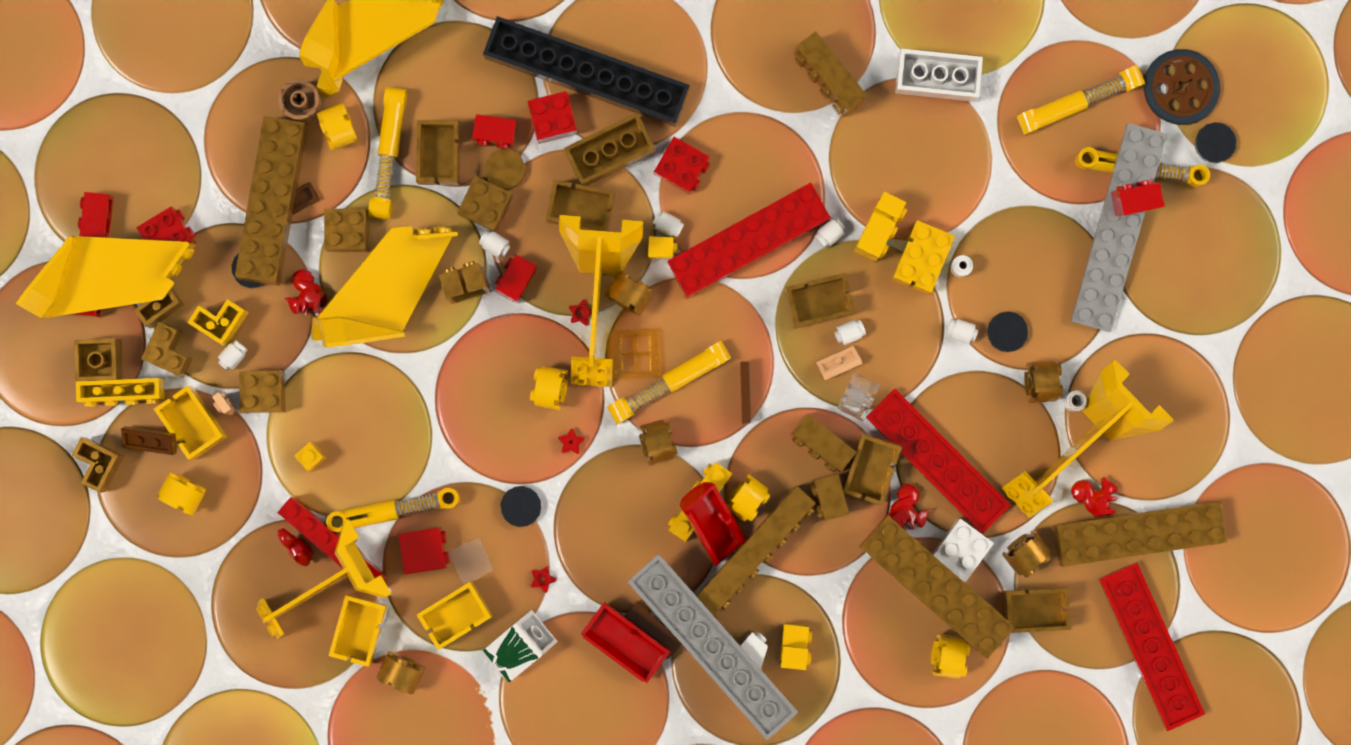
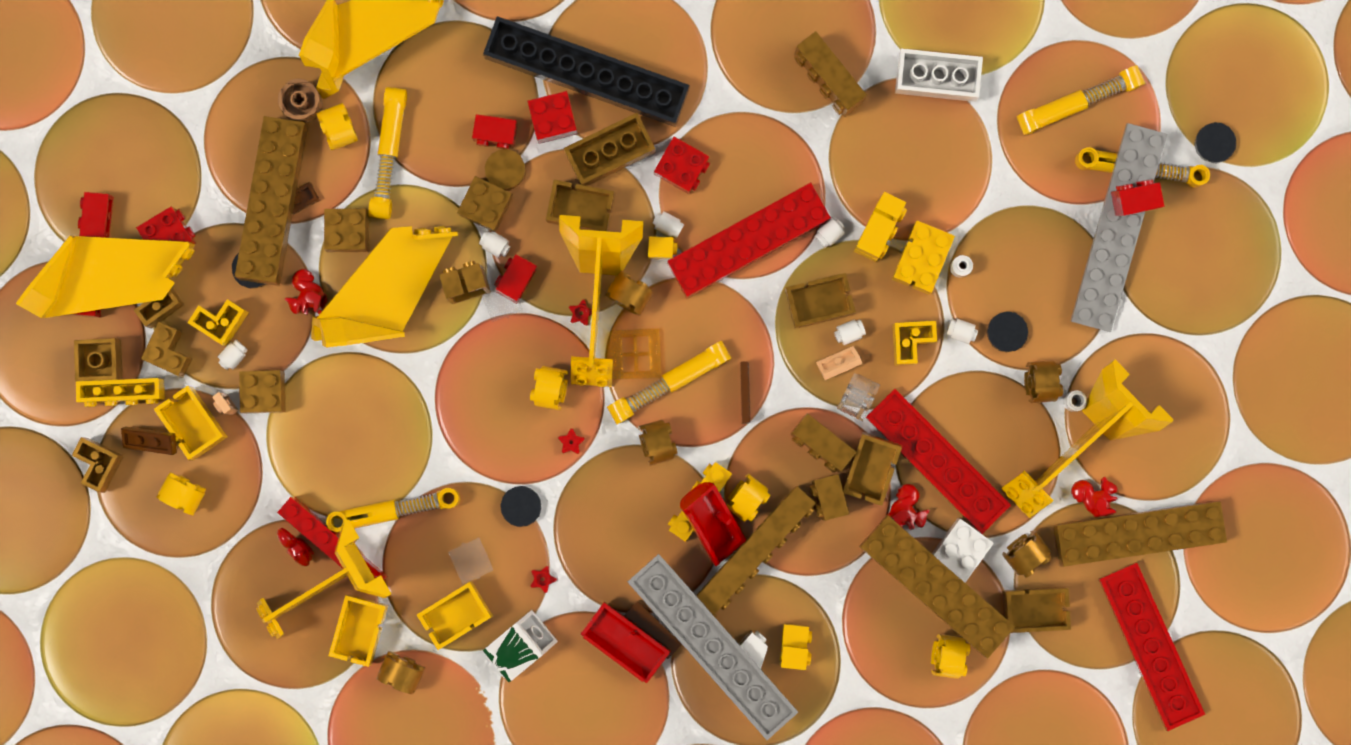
yellow brick [294,442,326,472] -> none
red brick [398,527,450,575] -> none
pearl gold piece [416,120,460,185] -> none
wedge [1144,49,1220,125] -> none
none -> yellow brick [892,321,937,366]

